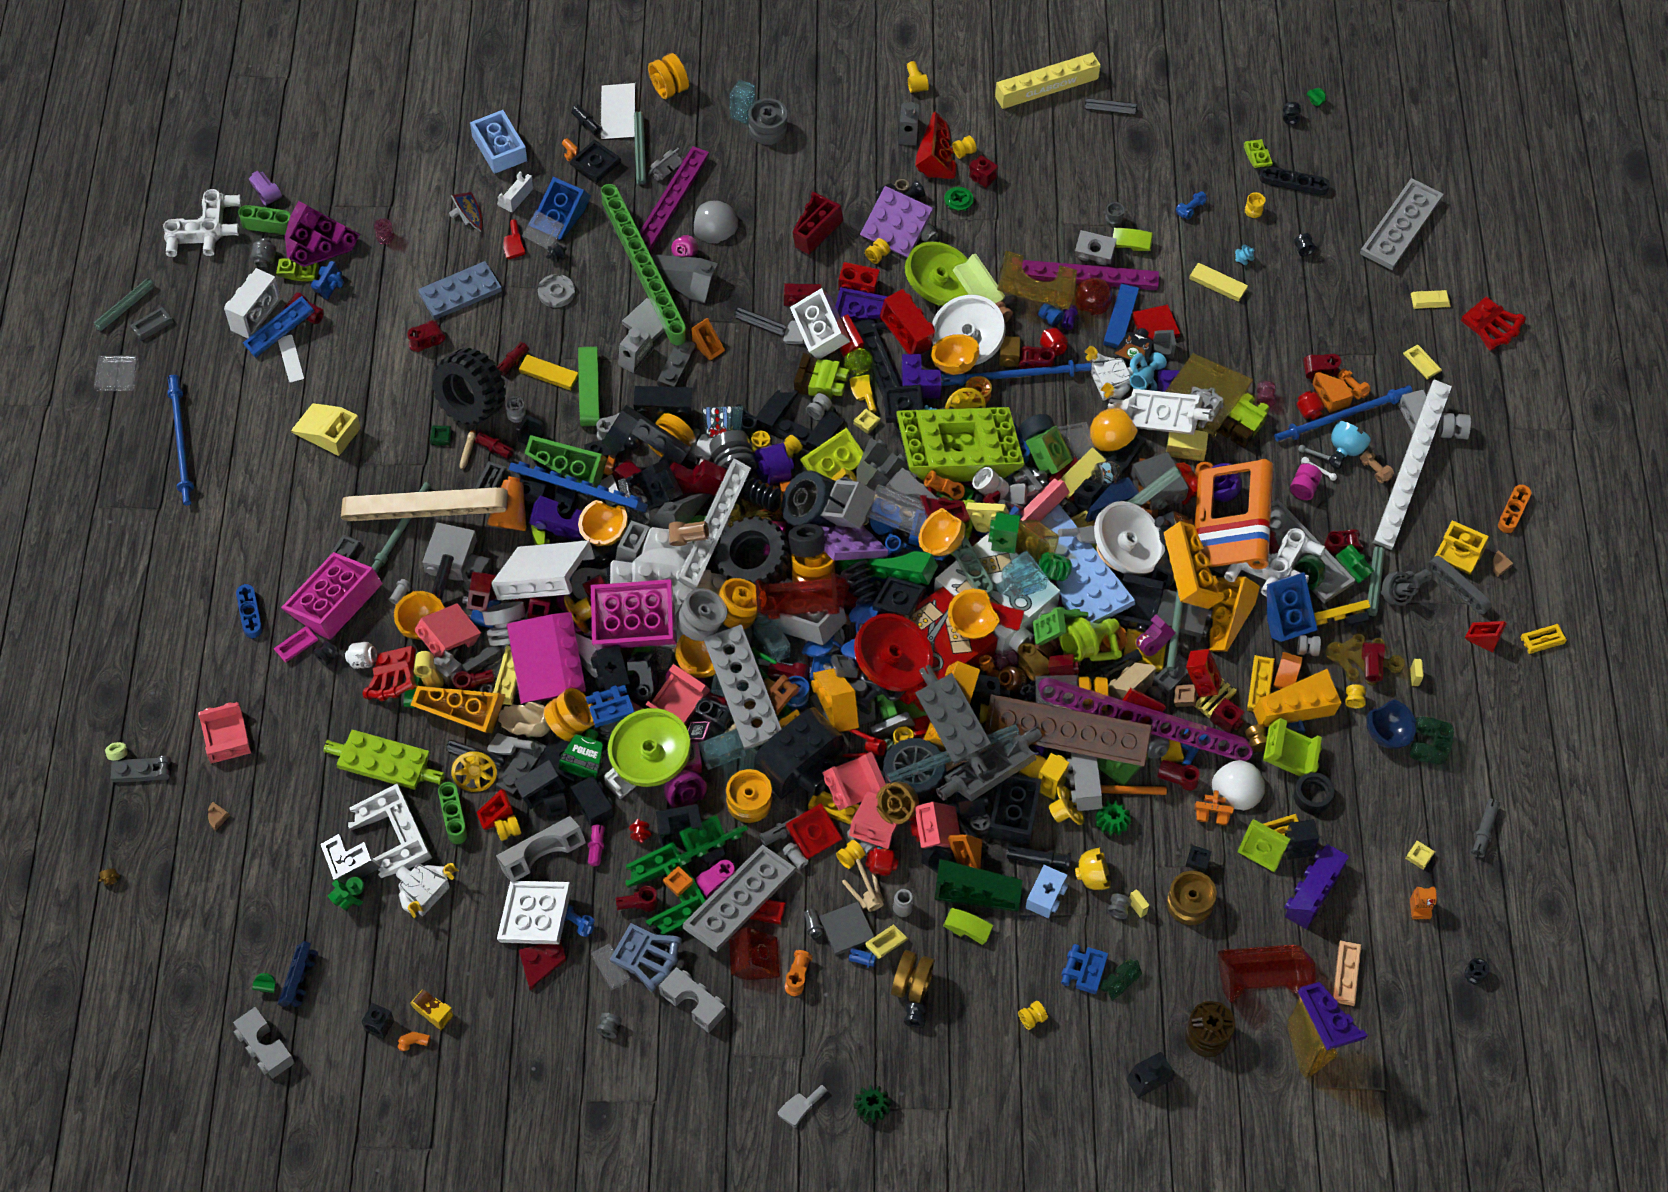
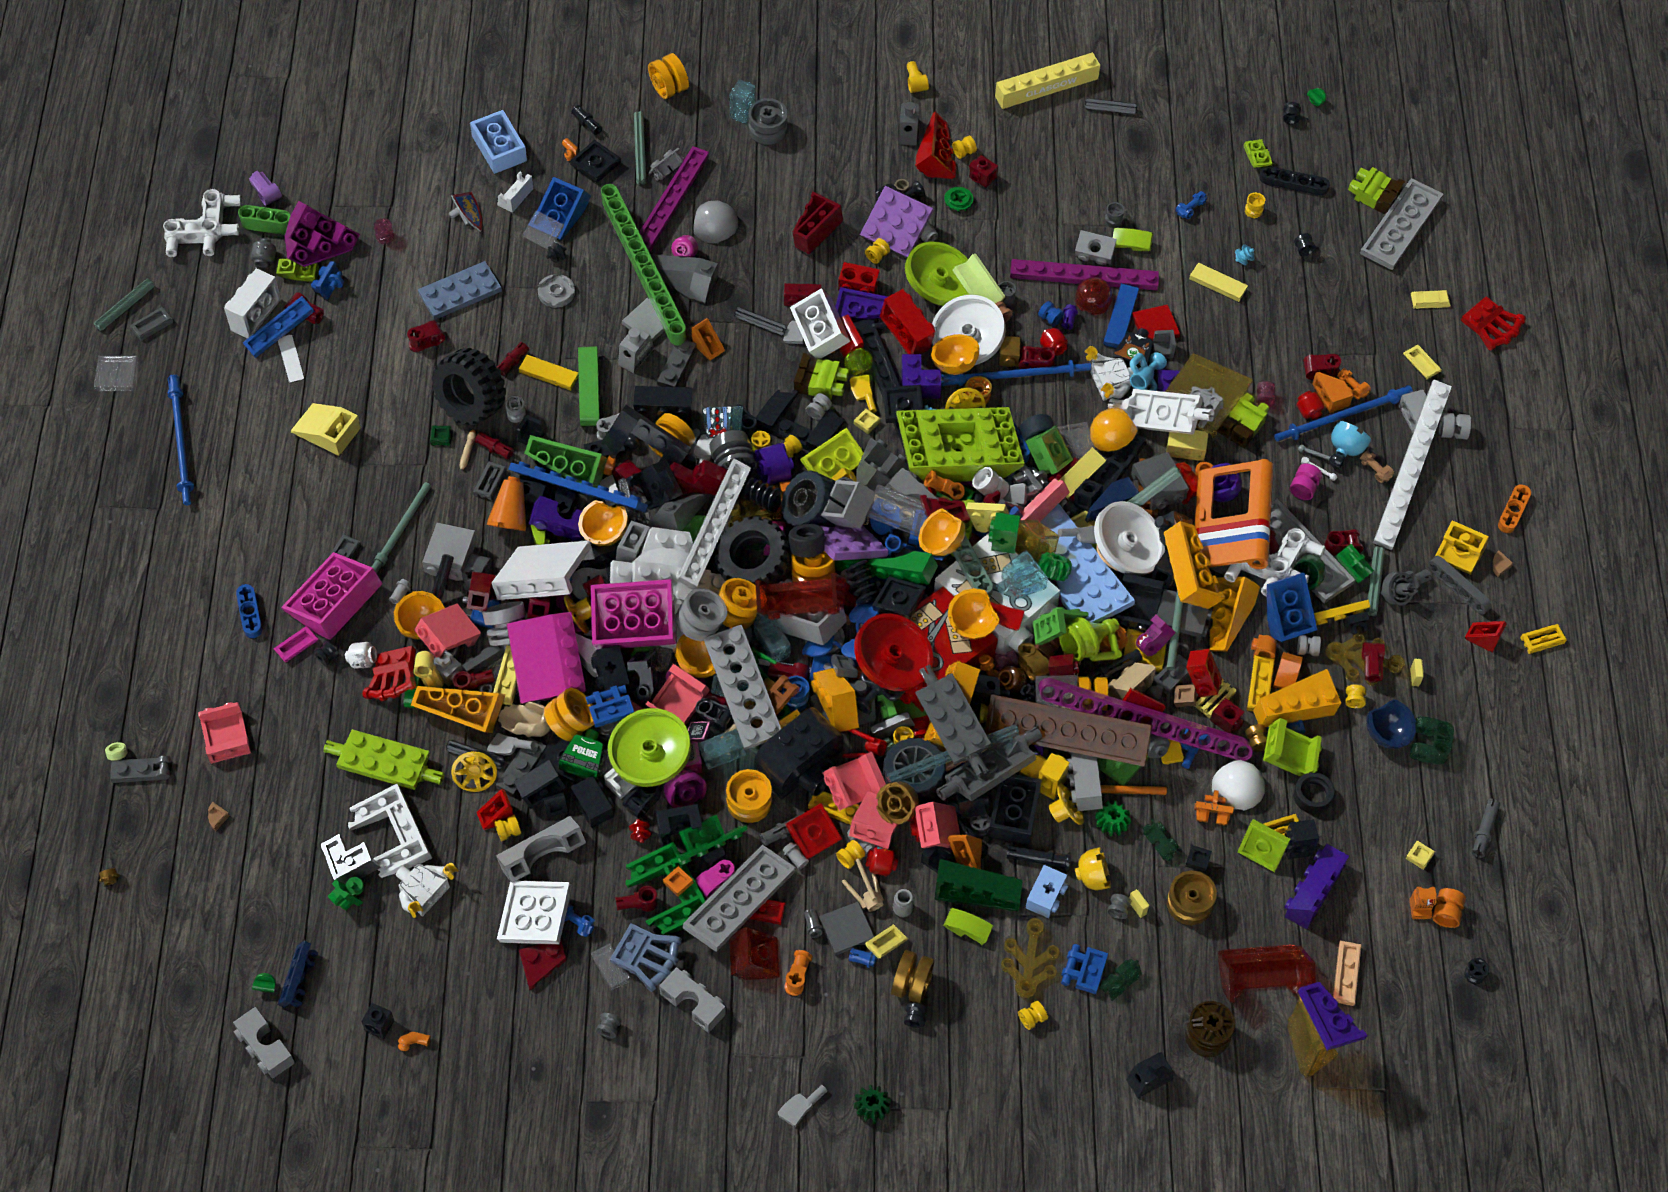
tan beam [341,488,508,521] -> none
yellow leg [410,990,454,1030] -> none
bright green beam [438,782,467,844] -> none
red piece [504,219,526,259] -> none
dark pink axle [588,825,605,867] -> none
white sticker [601,83,635,139] -> none
medium nougat piece [669,521,709,546] -> none
clear yellow arch [997,251,1077,310] -> none
head [1091,461,1122,487] -> none
dark red piece [1157,760,1200,791] -> none
none -> black piece [622,785,661,819]
none -> clear yellow plant [1001,918,1060,998]
none -> clear green hinge [1143,818,1181,862]
none -> orange plate [1251,634,1277,659]
none -> lime hips [1348,167,1405,215]
none -> orange wheel [1432,888,1466,928]

